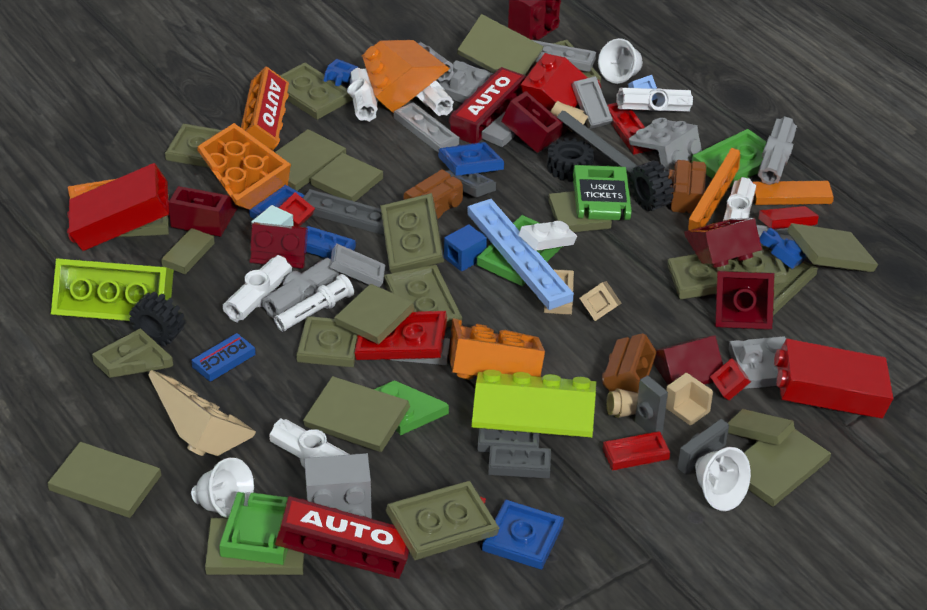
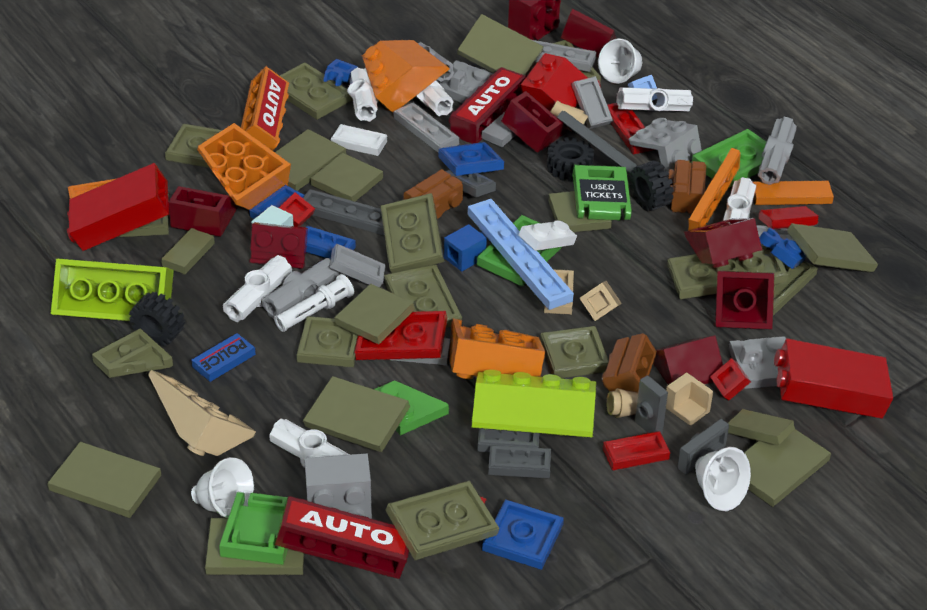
none -> white tile [331,124,387,156]
none -> olive tile [540,326,609,378]
none -> dark red slope [561,9,616,58]

